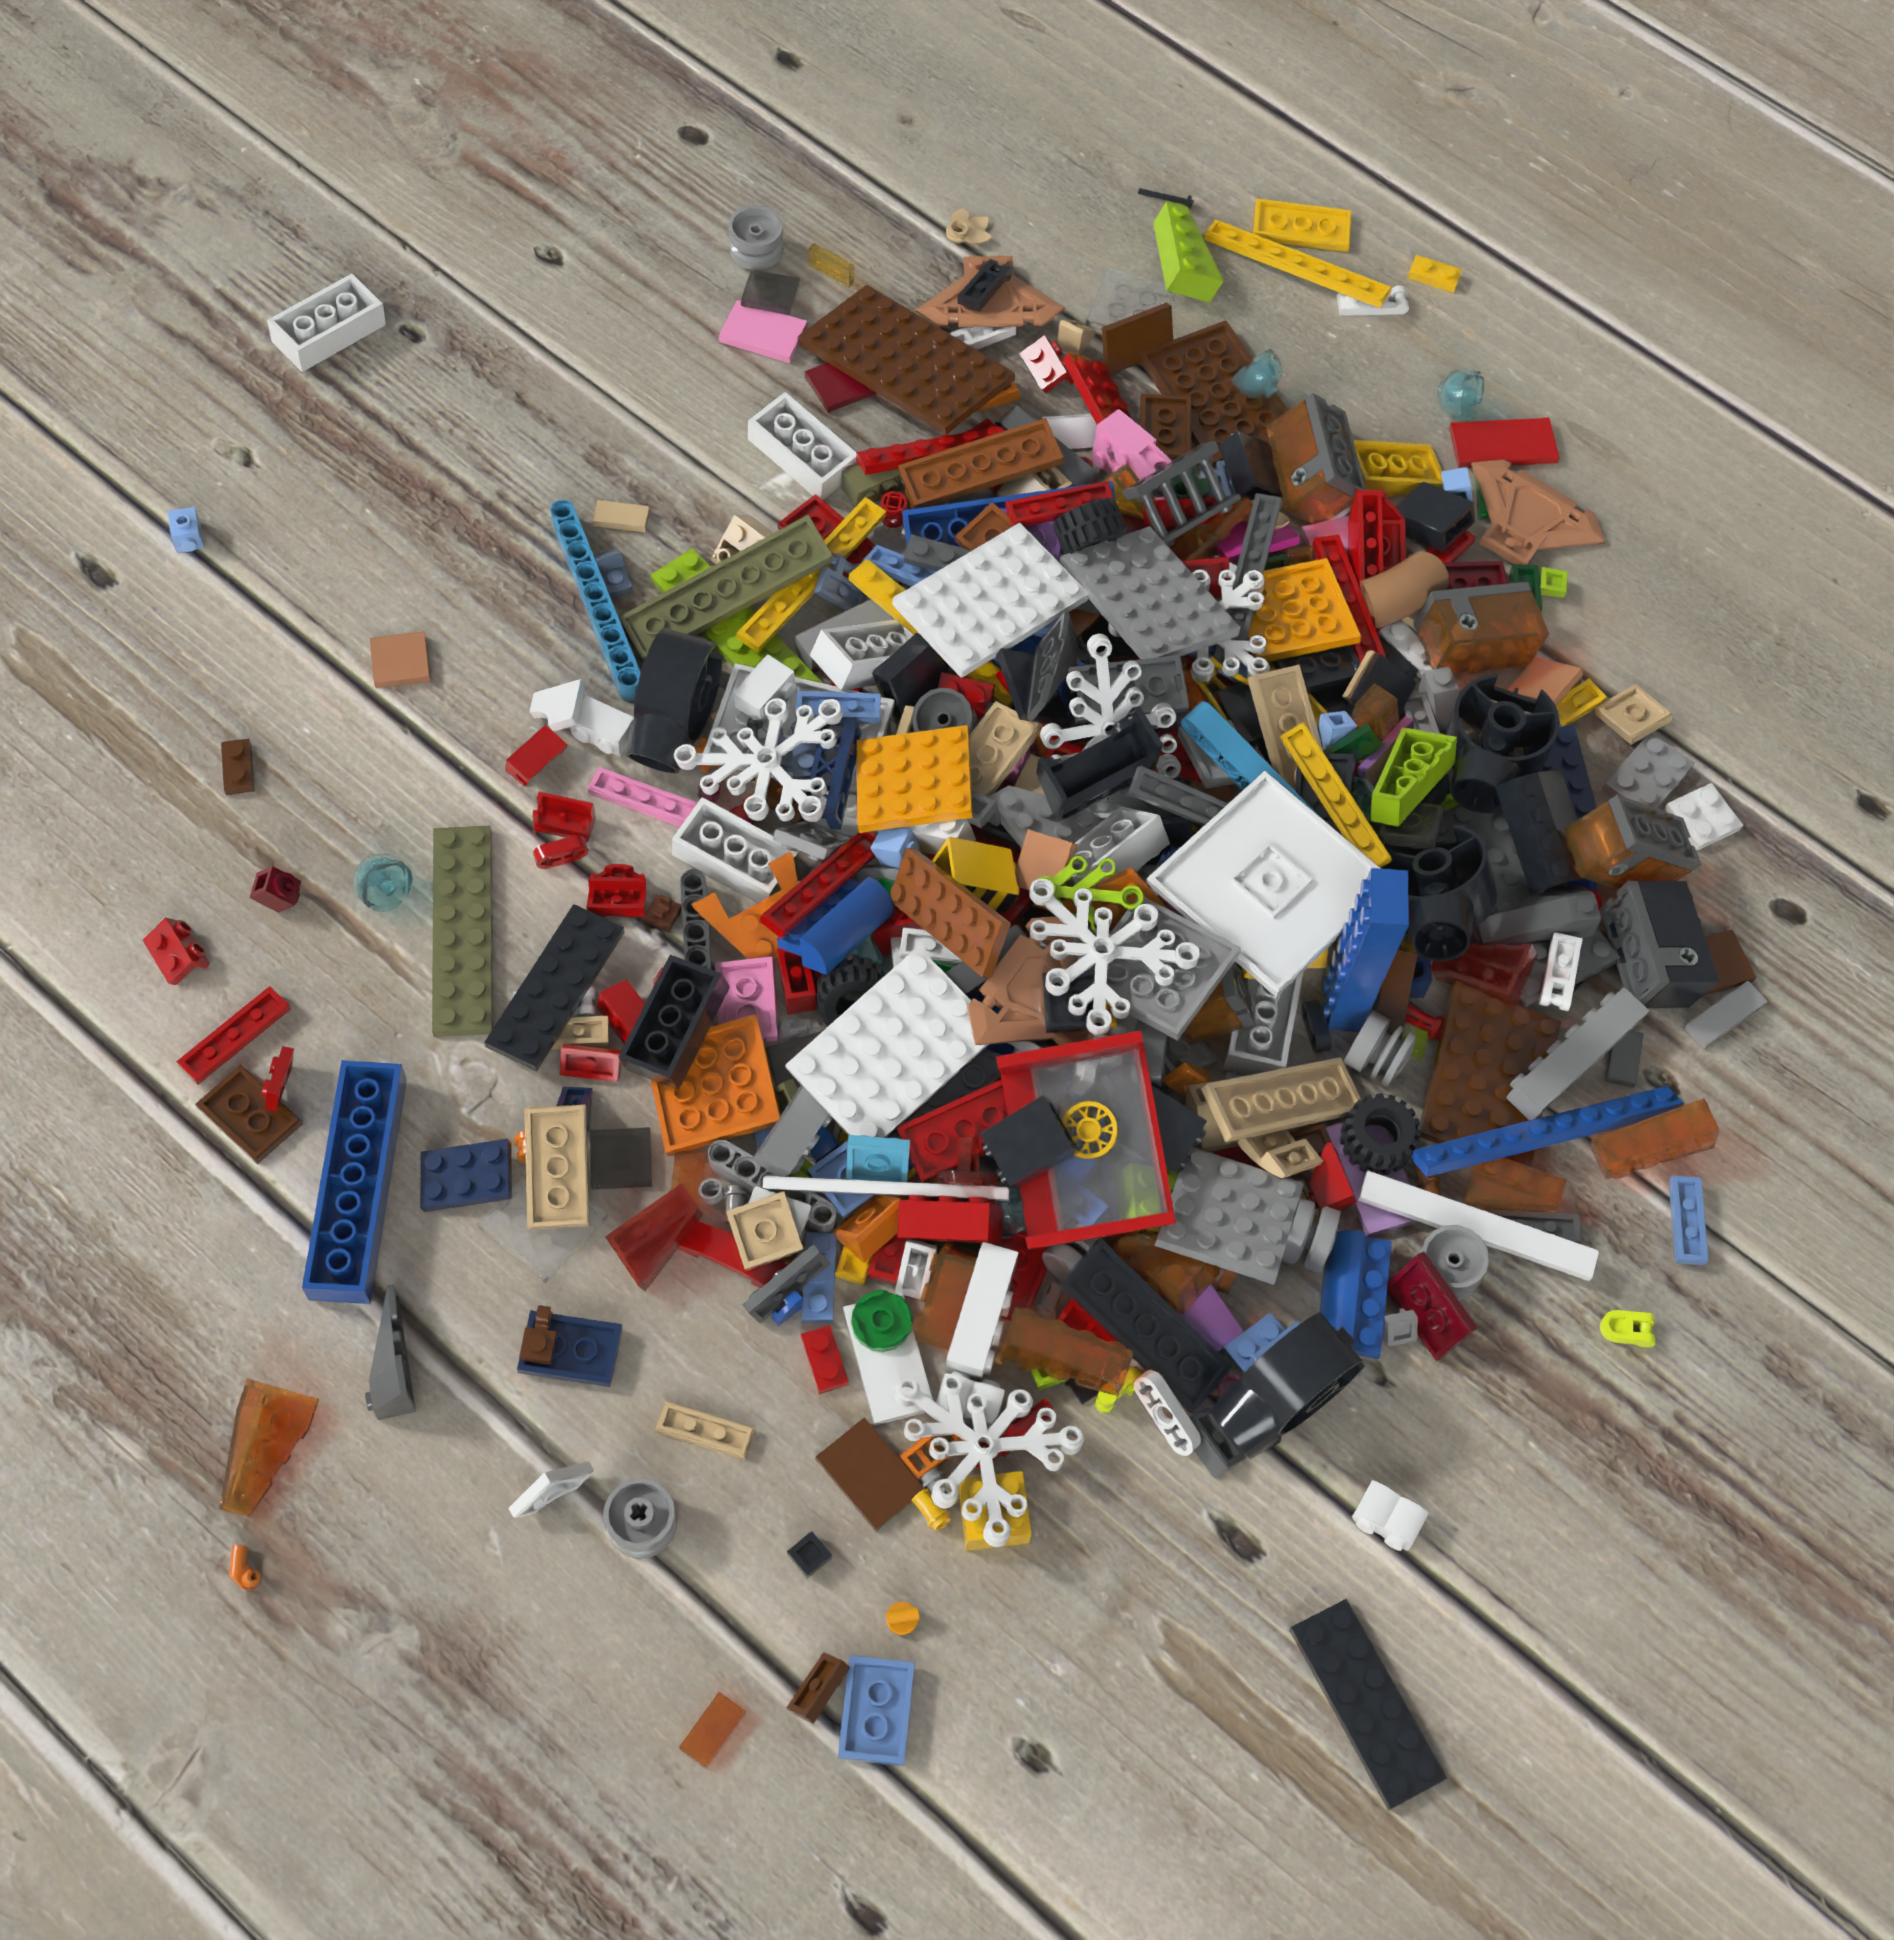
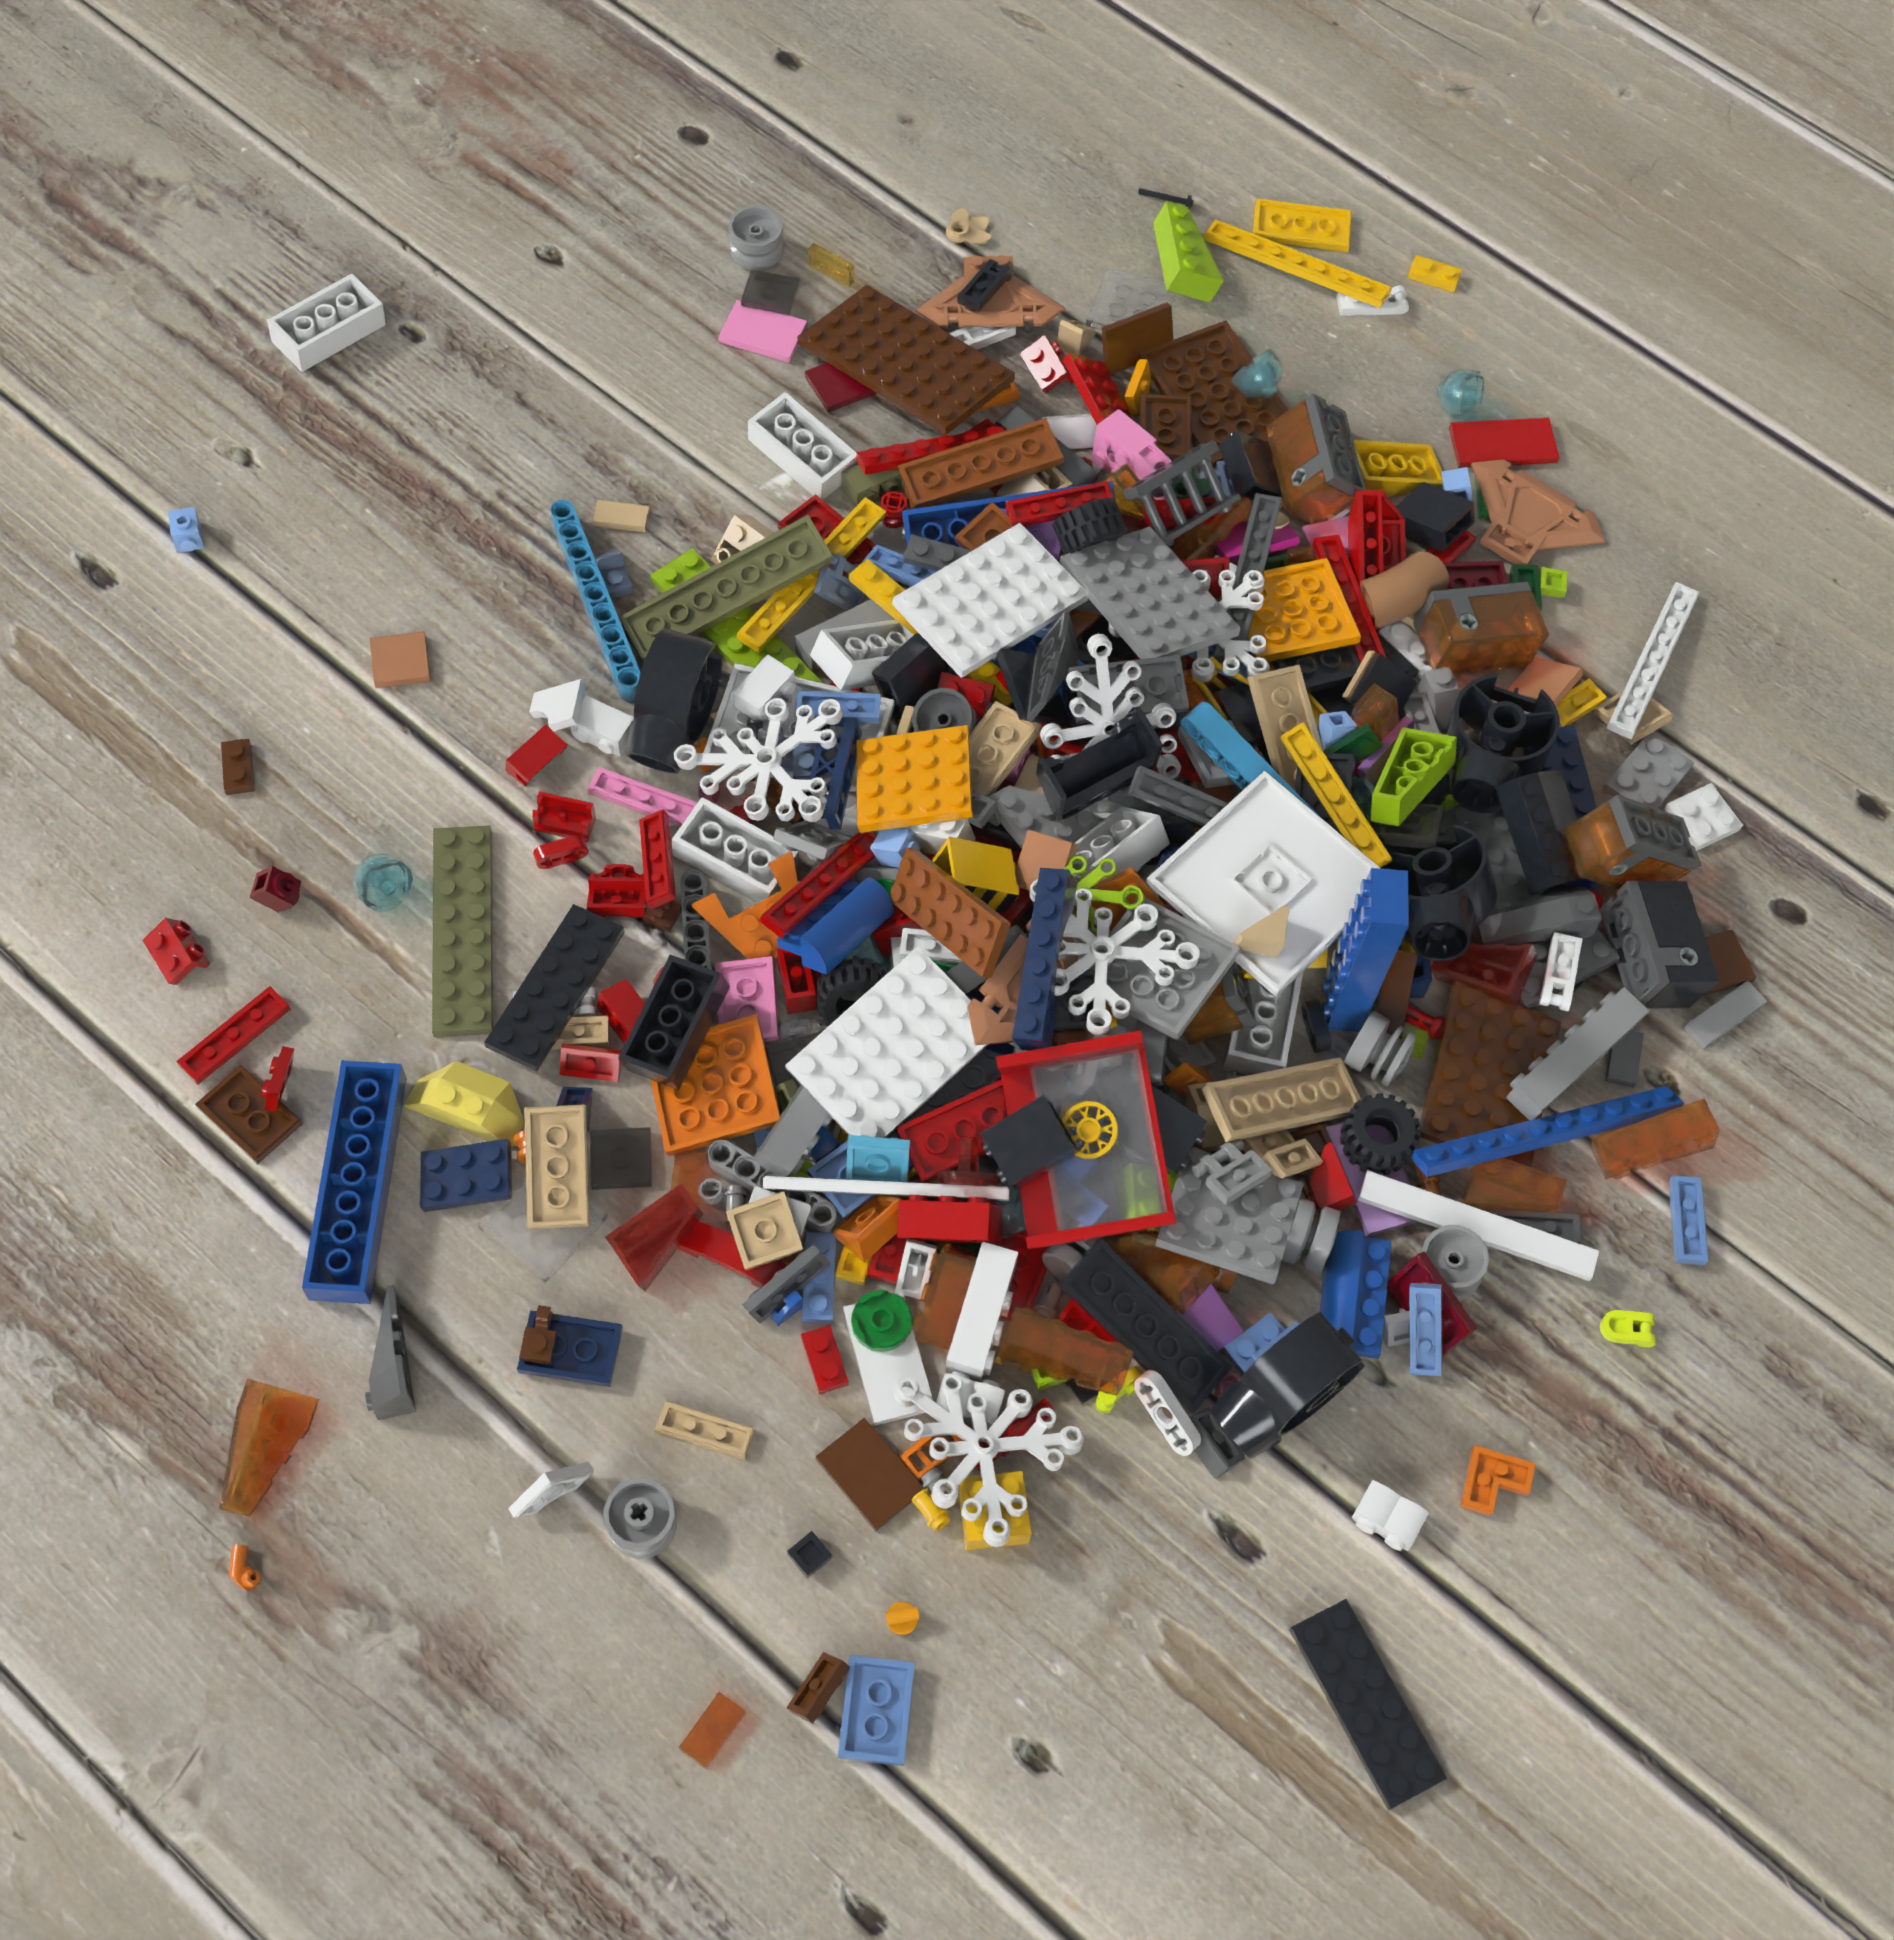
none -> light yellow wedge [404,1061,525,1150]
none -> red tile [639,809,676,909]
none -> dark blue arch [1012,868,1077,1051]
none -> light orange plate [1124,359,1151,415]
none -> light grey plate [1192,1139,1272,1205]
none -> tan slope [1233,904,1289,958]
none -> medium blue plate [1409,1283,1443,1376]
none -> orange plate [1460,1445,1536,1516]
none -> white tile [1606,582,1700,739]

